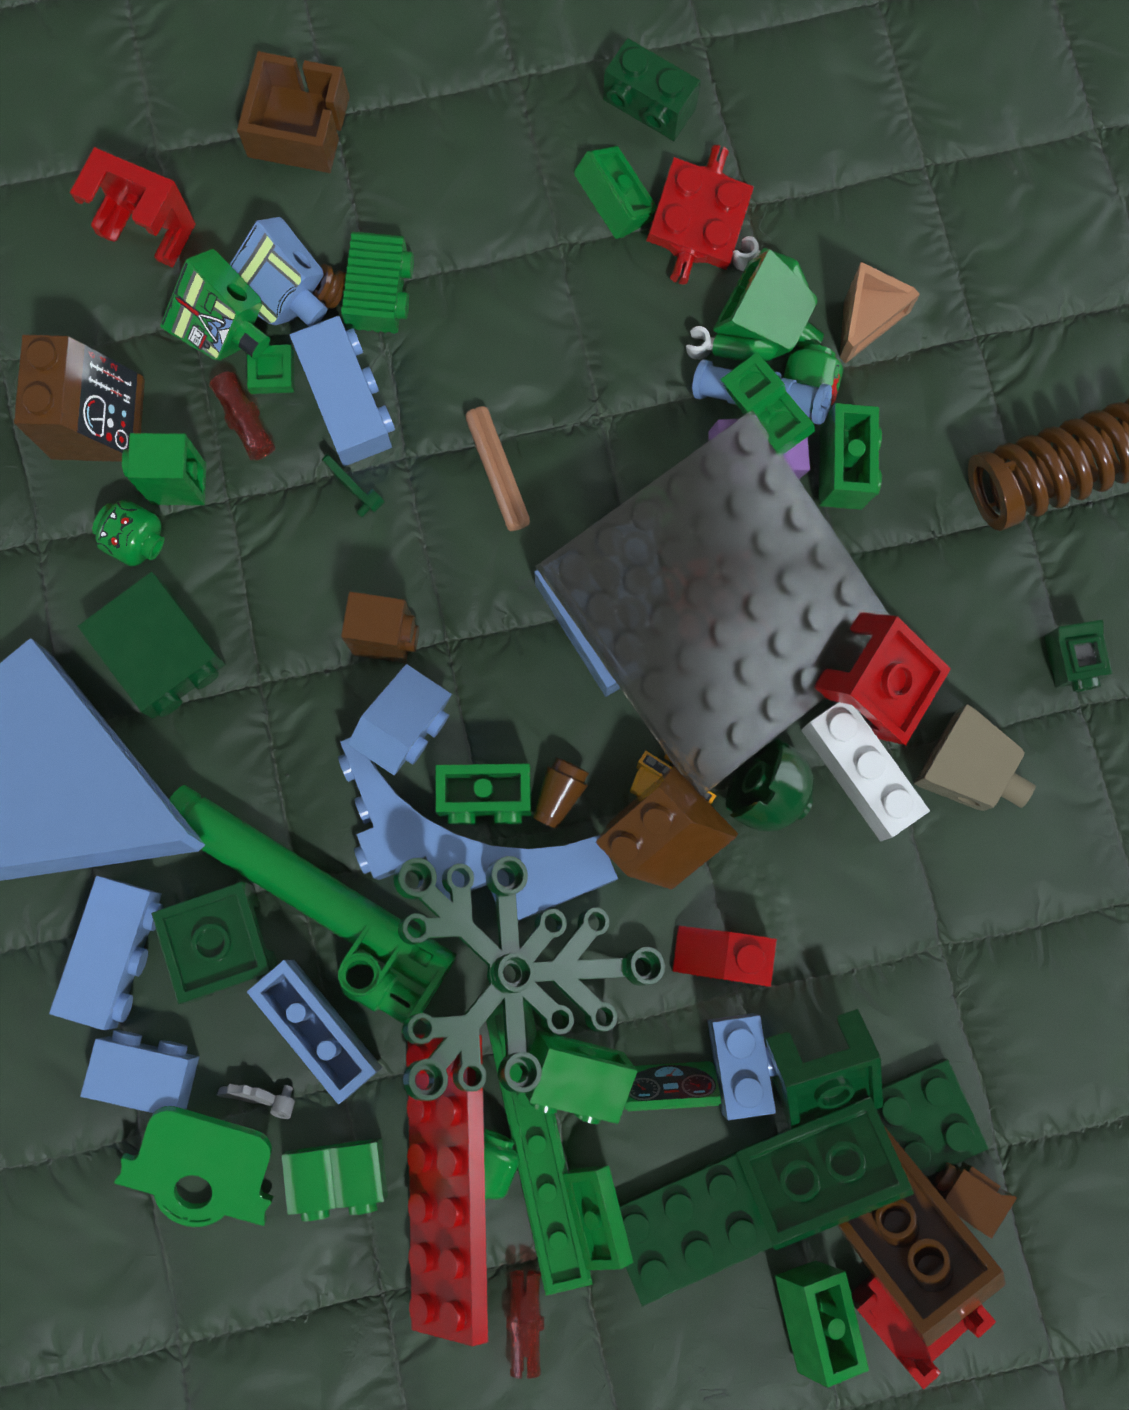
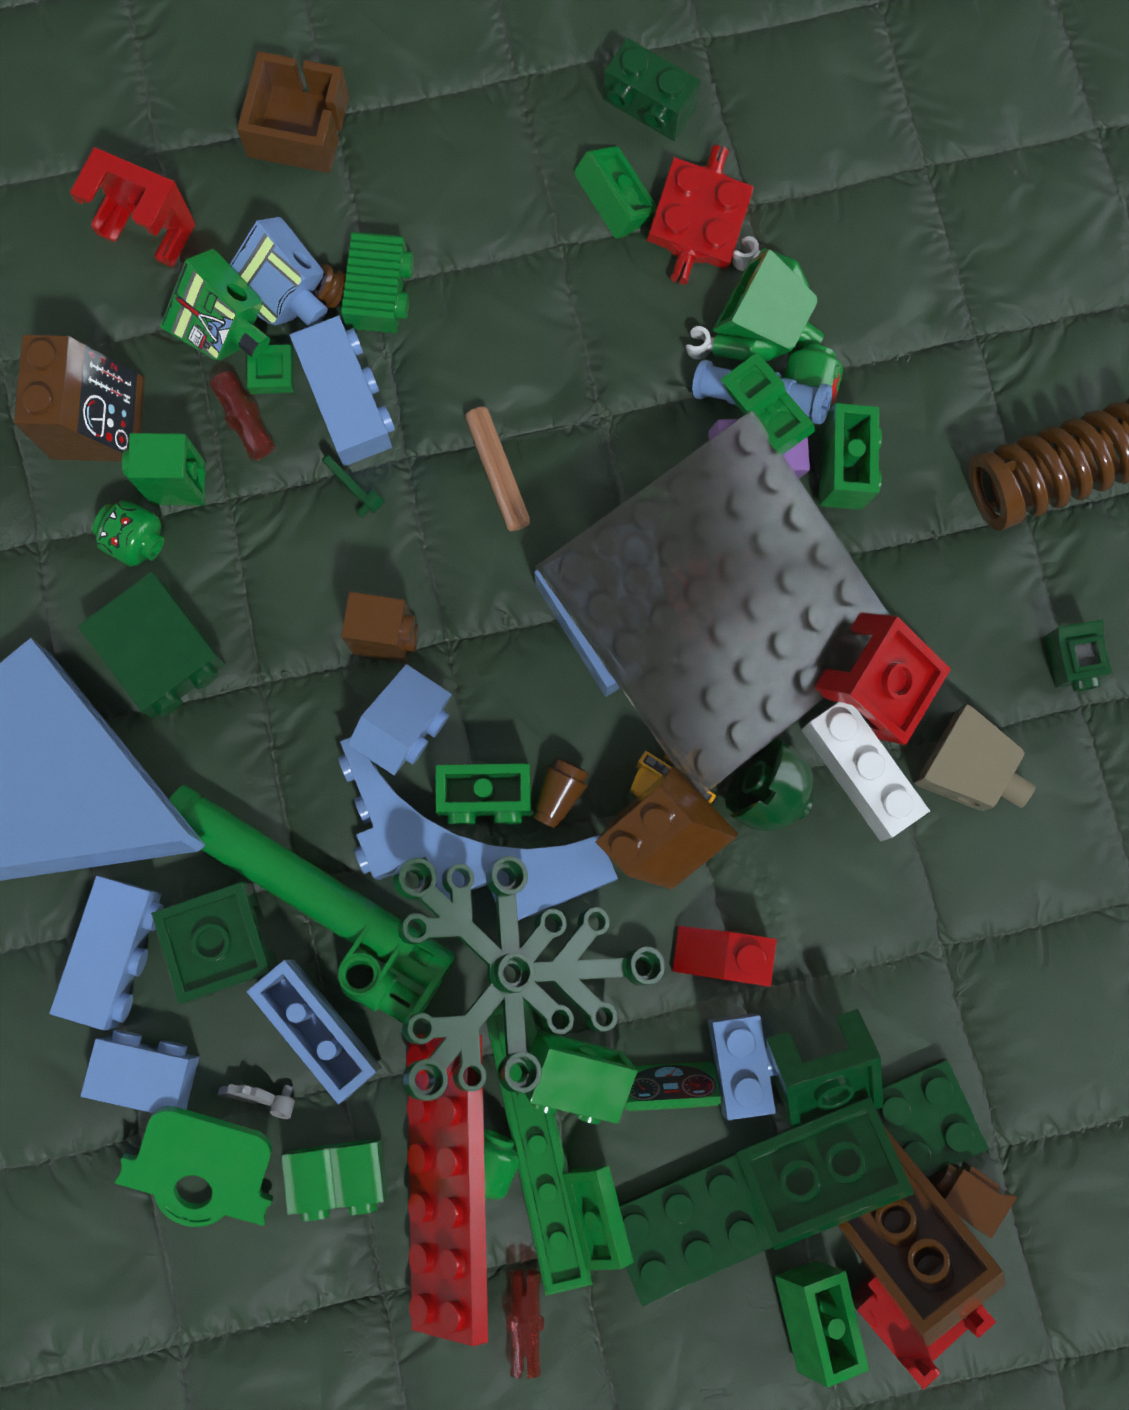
nougat slope [840,262,920,364] -> none

